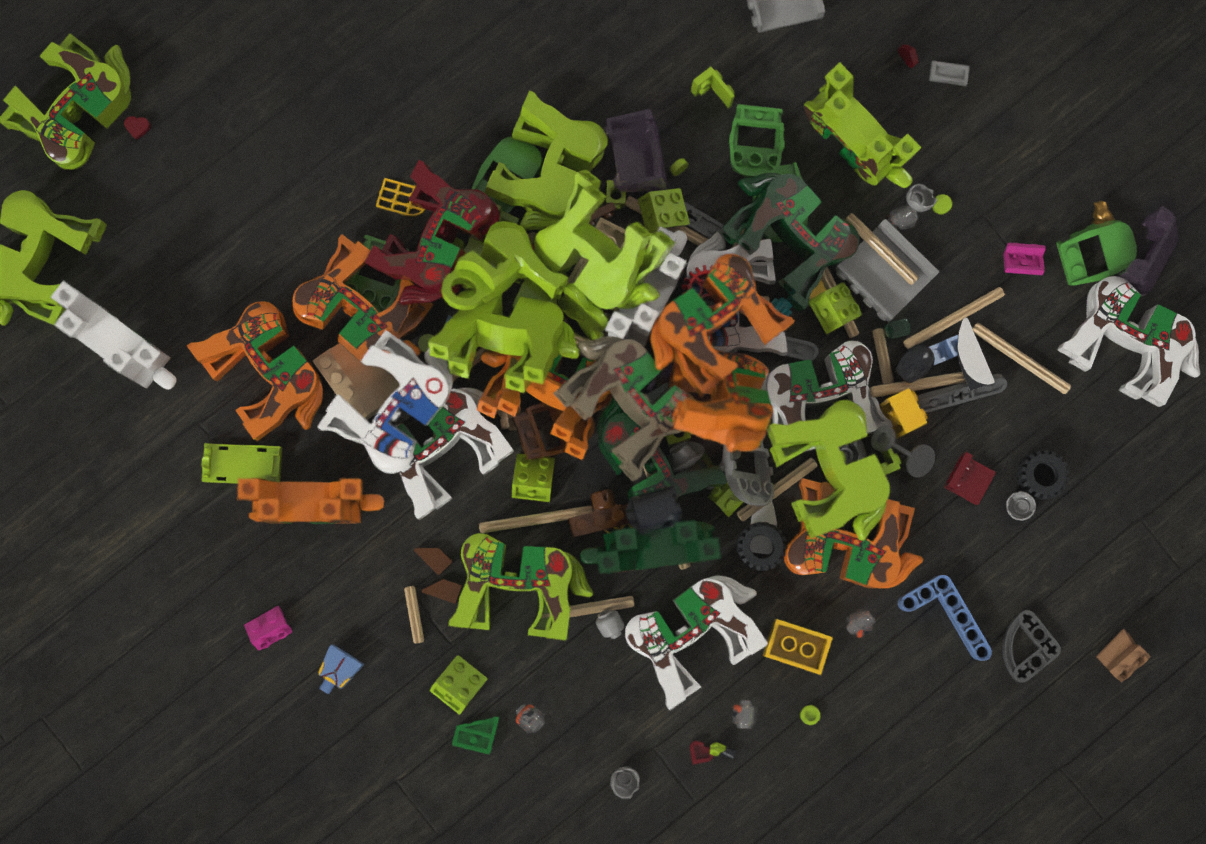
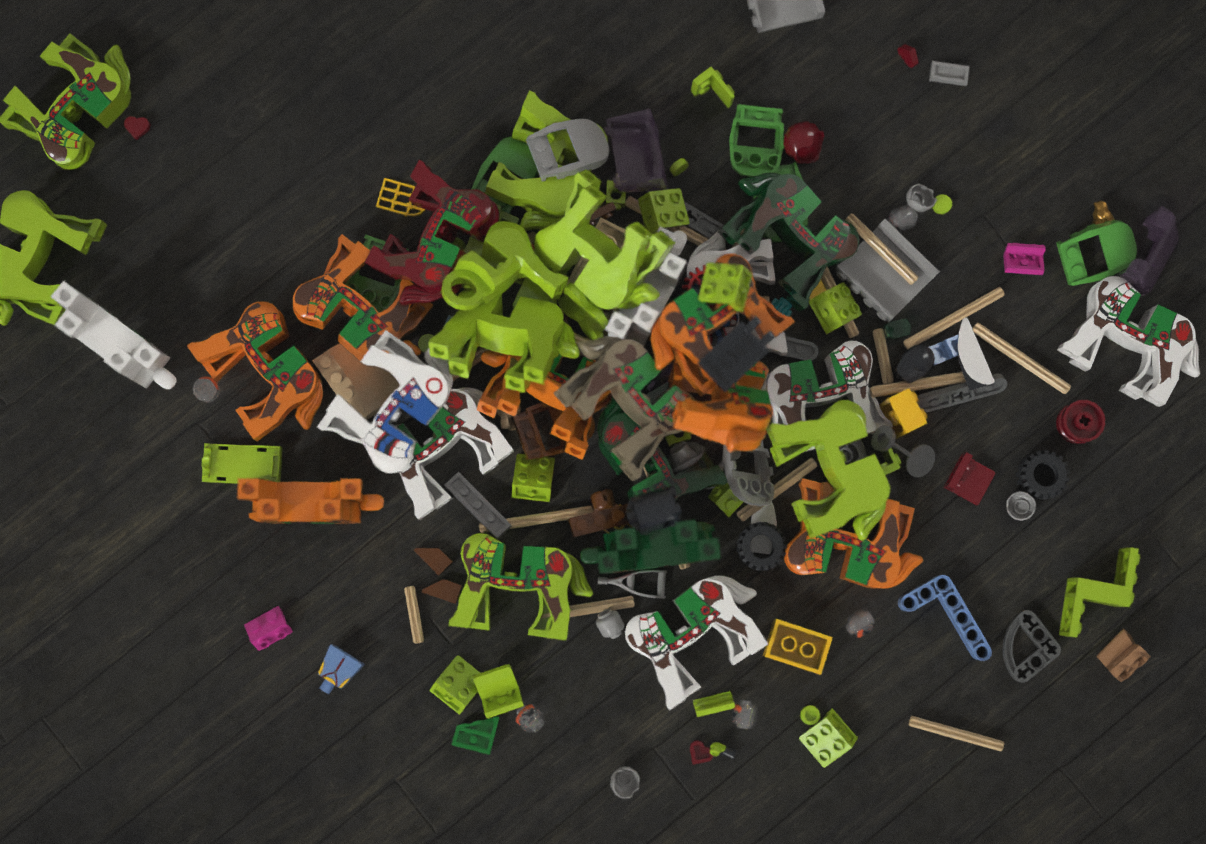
lime animal [804,62,921,188] -> none
none -> clear head [193,377,220,403]
none -> flat silver plate [444,472,512,540]
none -> lime bracket [473,664,524,718]
none -> light grey slope [526,119,609,181]
none -> light grey piece [598,570,667,599]
none -> lime tile [693,691,735,717]
none -> black tile [697,316,775,392]
none -> lime bracket [698,262,752,312]
none -> dark red helmet [783,121,824,163]
none -> lime bracket [799,708,858,767]
none -> tan axle [909,716,1004,751]
none -> dark red wheel [1056,400,1105,444]
none -> lime bracket [1059,548,1140,637]

